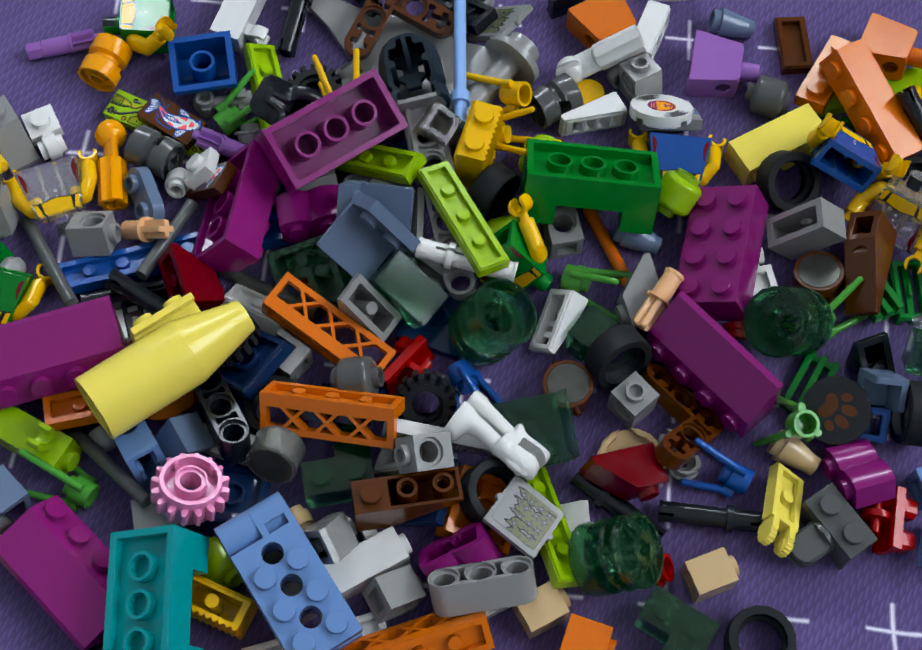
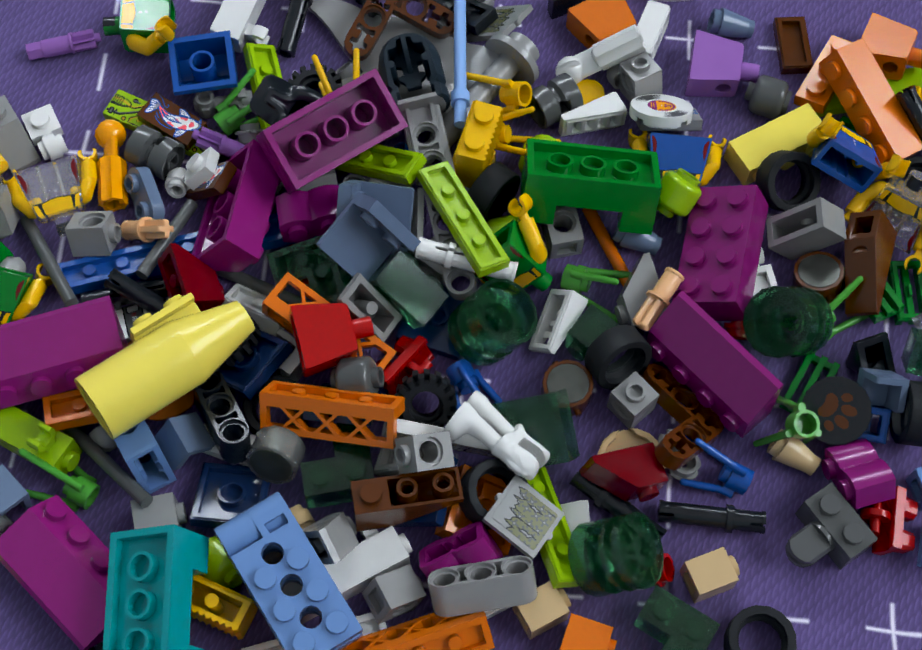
light orange wheel [77,33,133,92] -> none
bright pink gear [150,453,230,527] -> none
clear smoke slope [413,101,462,147] -> none
light yellow hinge [757,462,804,558] -> none
none -> red torso [289,303,374,377]

